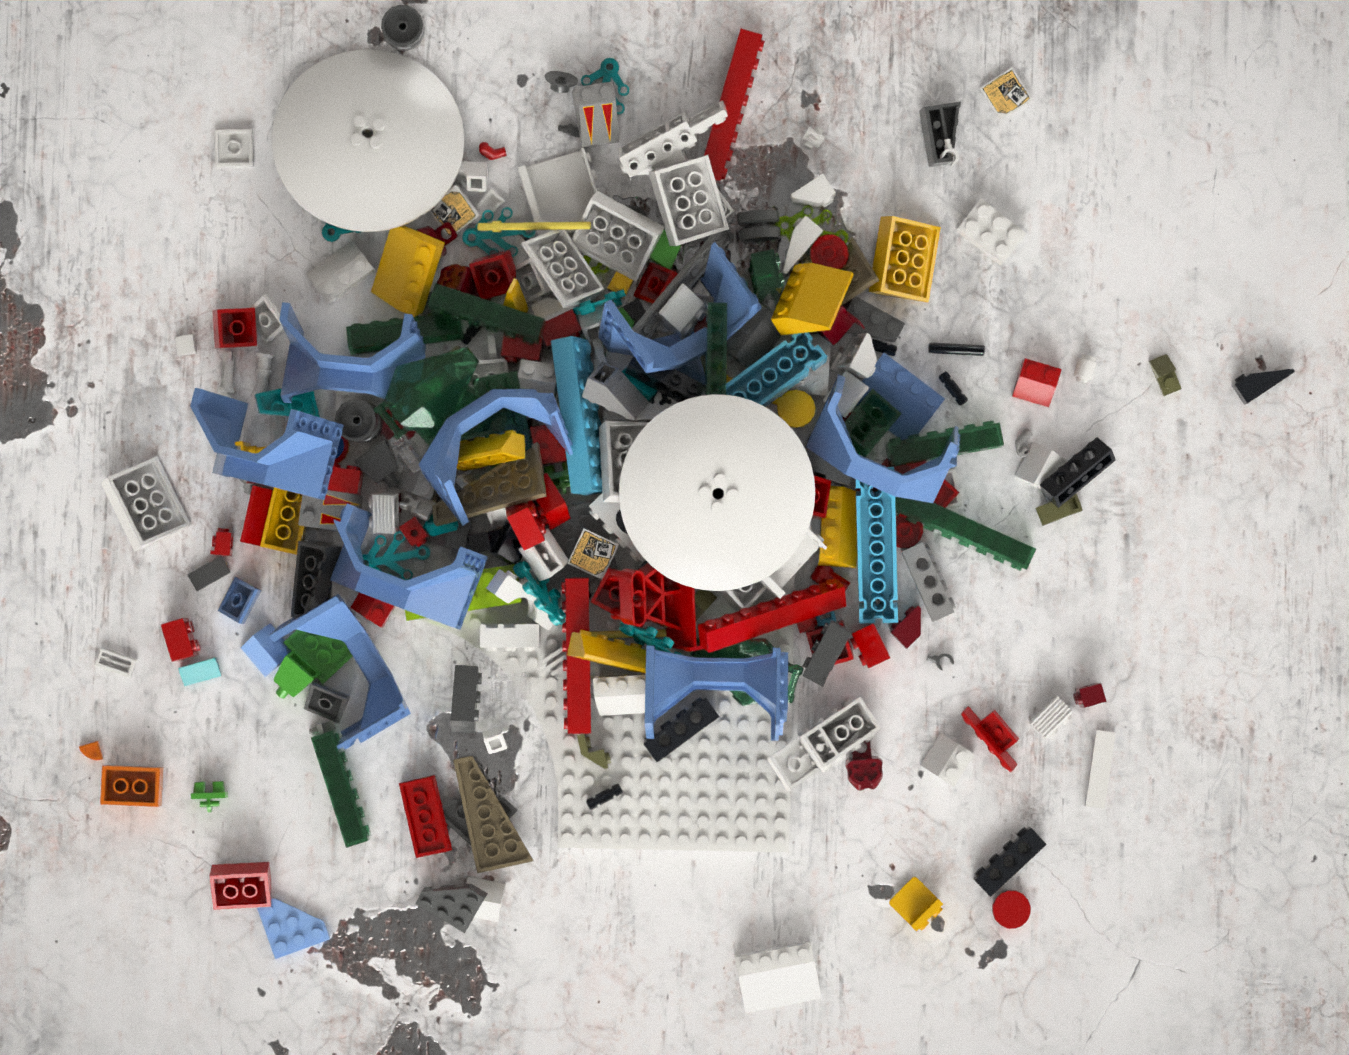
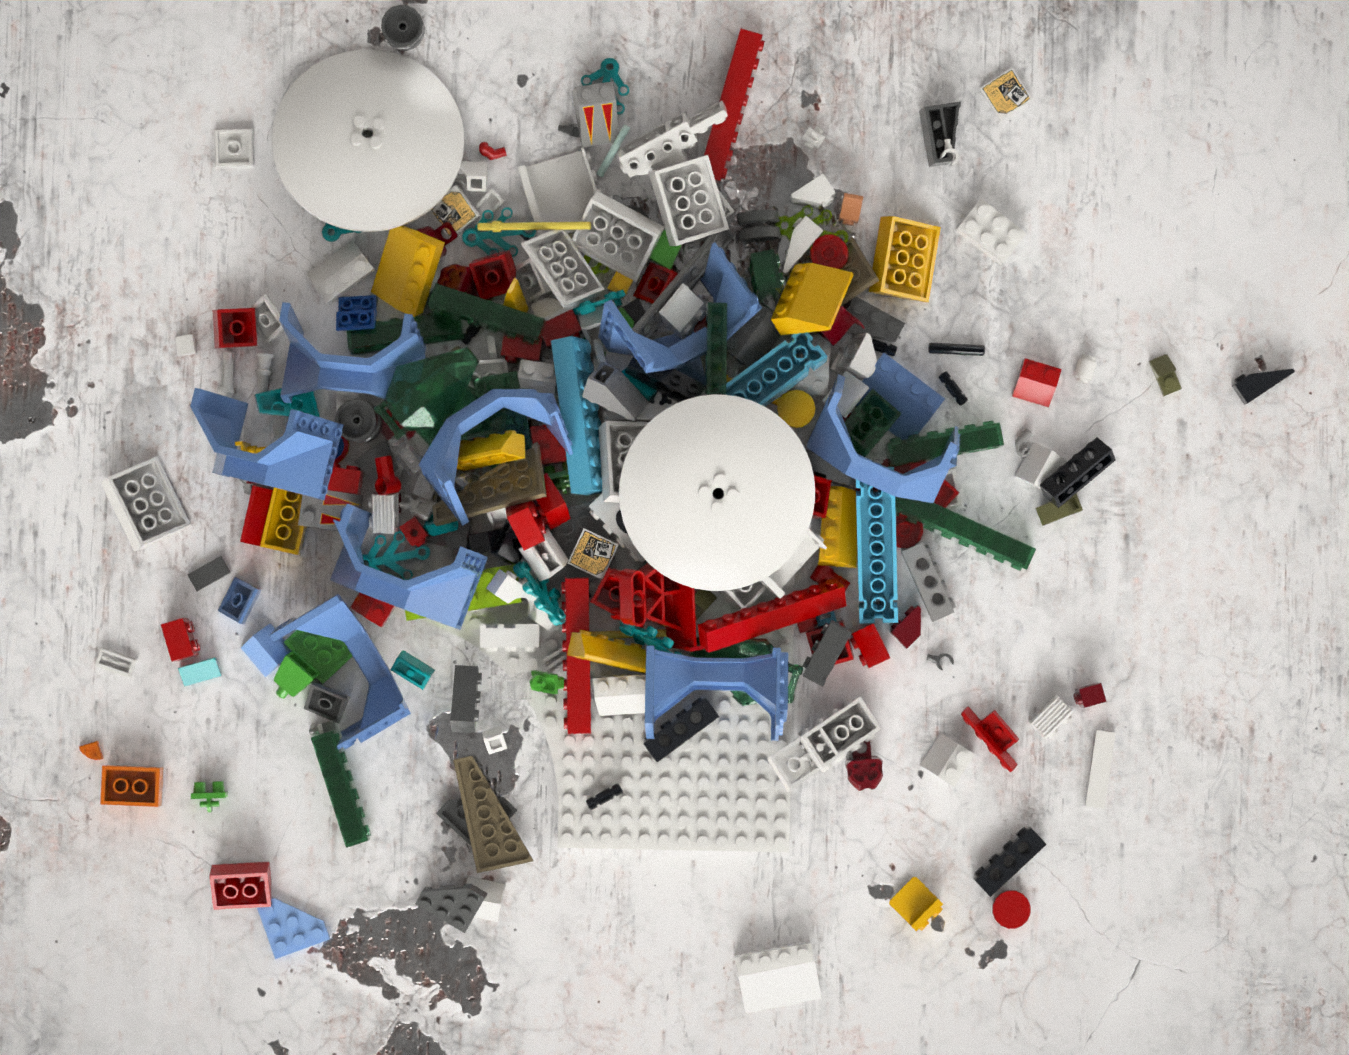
red brick [210,528,234,556] -> none
dark grey wedge [291,540,342,618] -> none
red tile [399,775,452,858] -> none
dark grey piece [544,71,578,93] -> none
olive slope [577,734,611,769] -> none
none -> blue slope [336,295,378,331]
none -> red piece [375,456,401,495]
none -> teal slope [390,650,435,690]
none -> bright green hips [529,670,564,694]
none -> light aqua bar [596,125,630,177]
none -> nougat slope [839,193,863,226]

